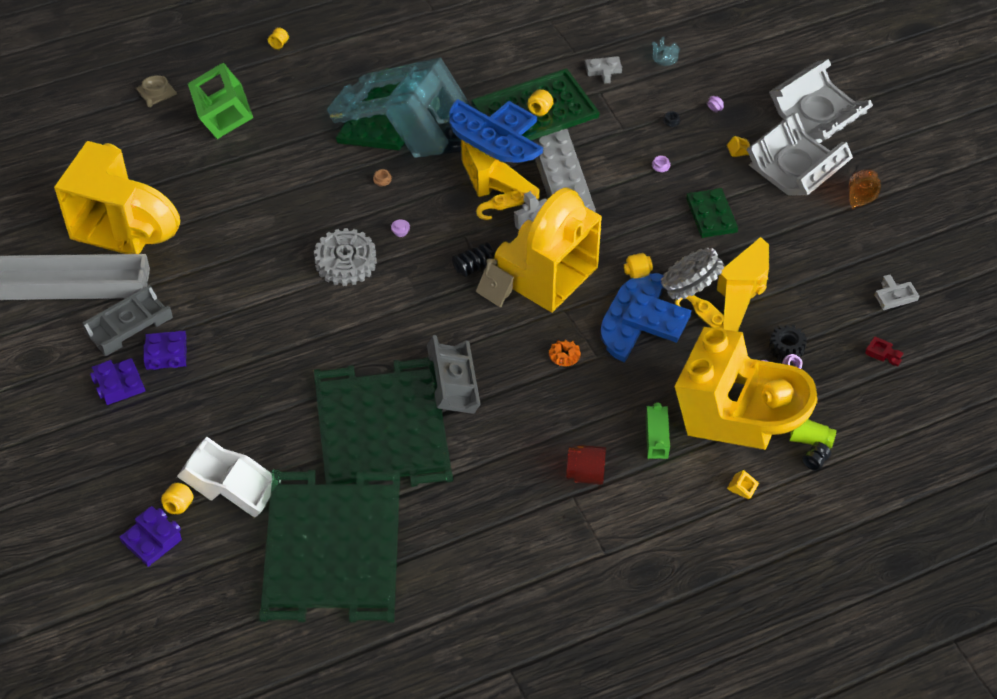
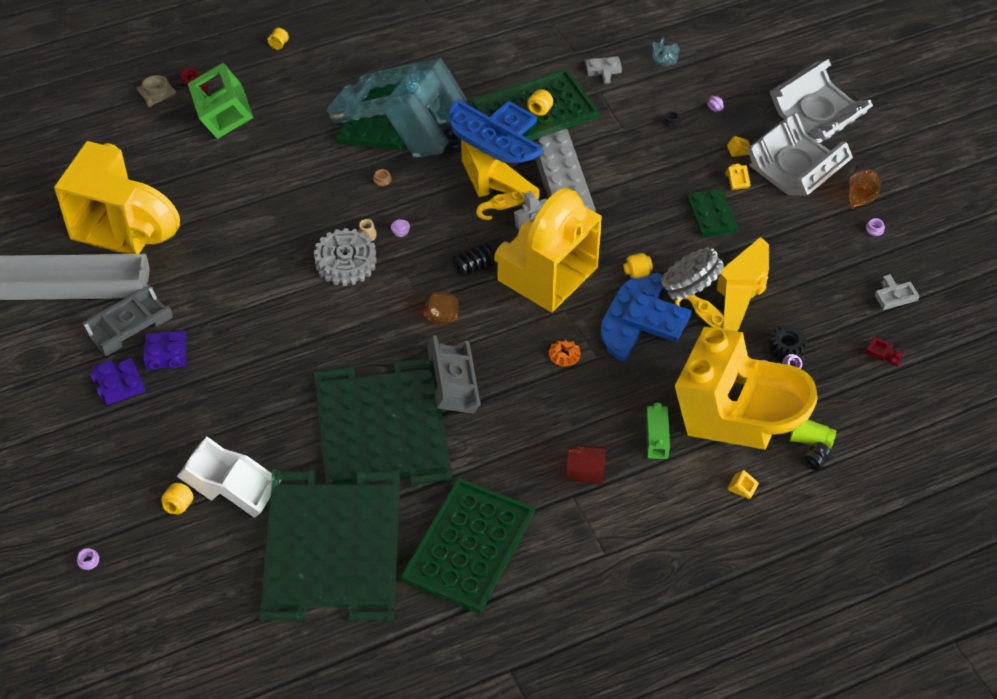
dark purple plate [120,506,182,567] -> none
dark tan hat [476,258,514,307] -> none
lavender plate [652,156,670,172] -> none
yellow head [761,379,794,408] -> none
none -> lavender plate [77,548,99,570]
none -> dark red plate [181,68,208,93]
none -> tan piece [358,219,377,241]
none -> dark green plate [401,478,535,615]
none -> clear orange helmet [423,292,459,325]
none -> yellow bracket [725,164,751,190]
none -> lavender plate [866,218,885,236]

